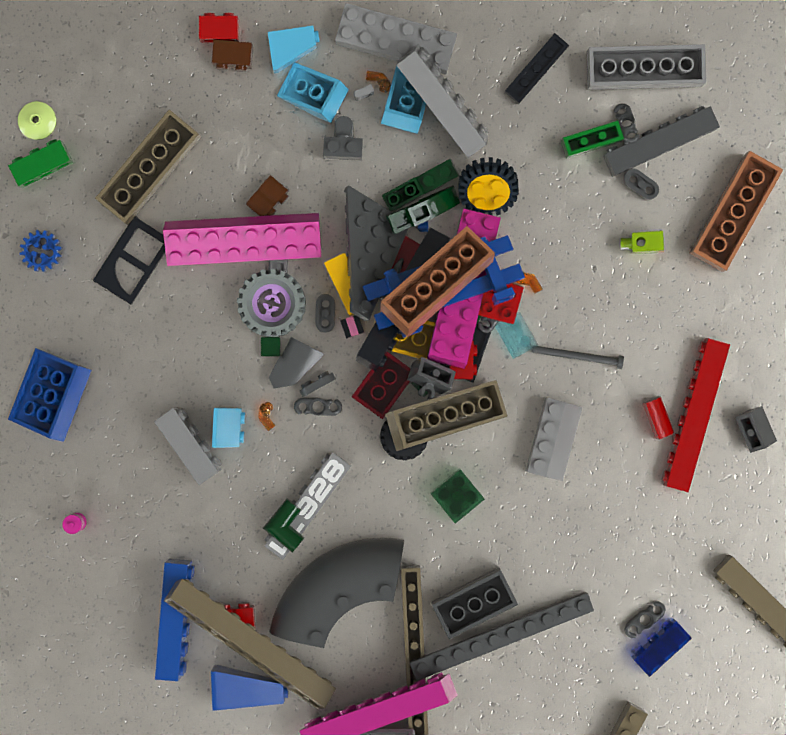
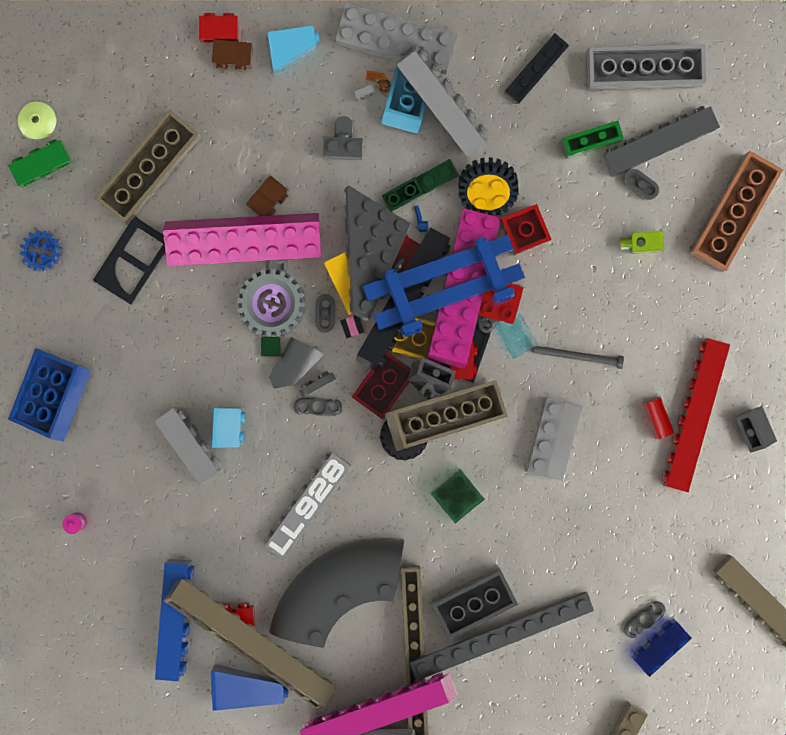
clear orange arm [258,402,276,431] -> none
dark green brick [263,498,305,553] -> none
medium azure slope [277,62,349,123] -> none
nougat brick [380,226,495,337] -> none
dark green slope [386,185,460,234] -> none
clear orange arm [516,272,543,294] -> none
dark grey piece [614,104,640,143] -> none
none -> red brick [500,204,552,256]

